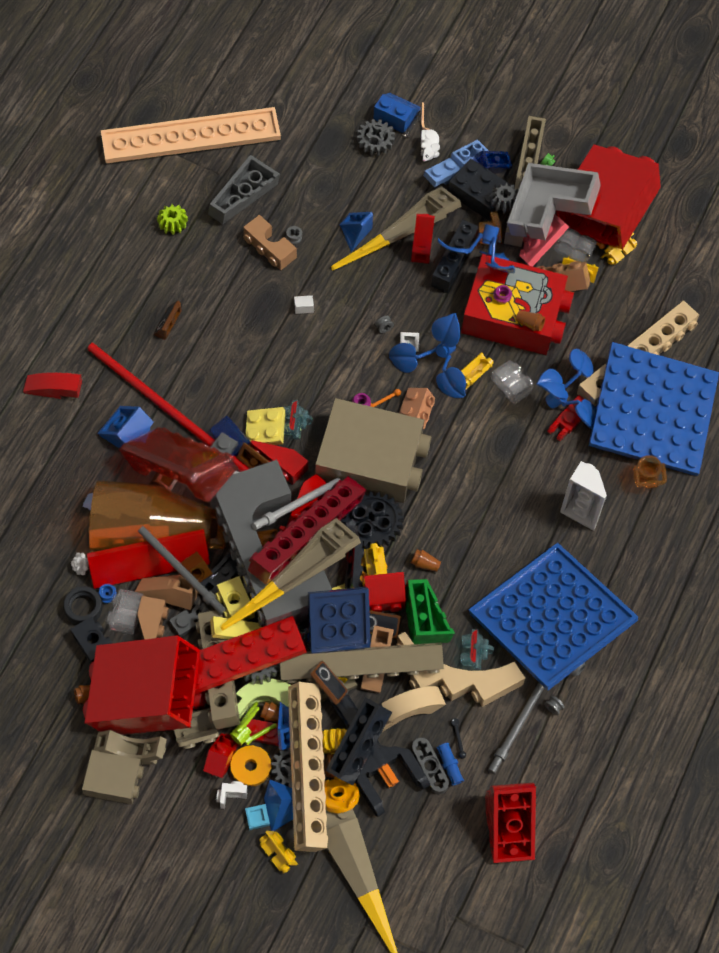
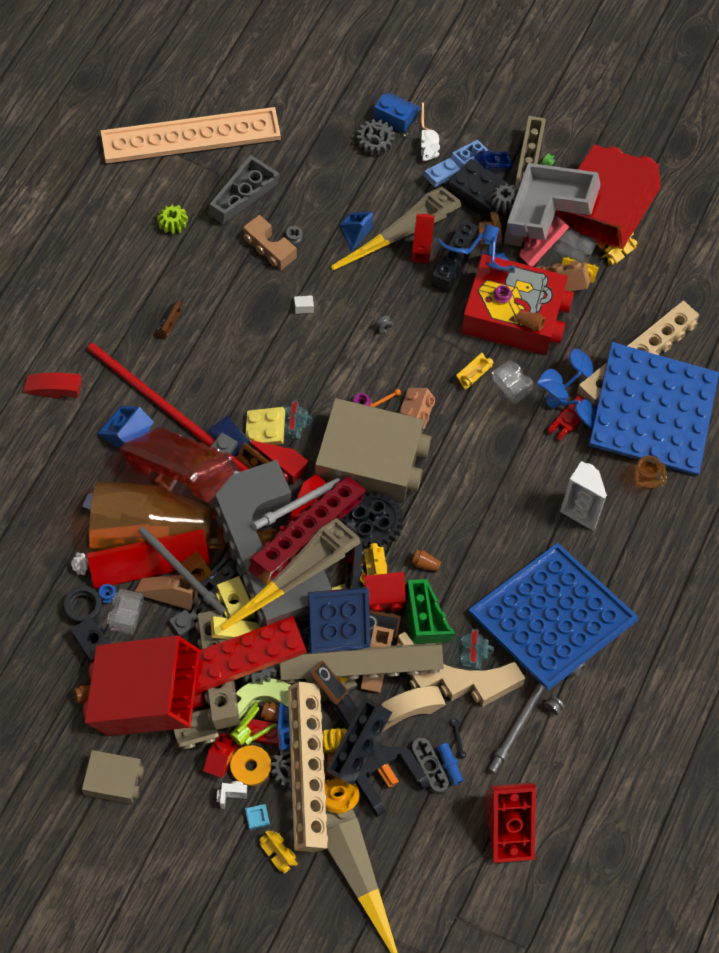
dark tan arch [94,730,167,765] -> none
medium nougat slope [137,596,169,639] -> none
blue slope [264,779,293,831] -> none
blue plant [389,313,466,398] -> none
white slope [400,332,419,352] -> none

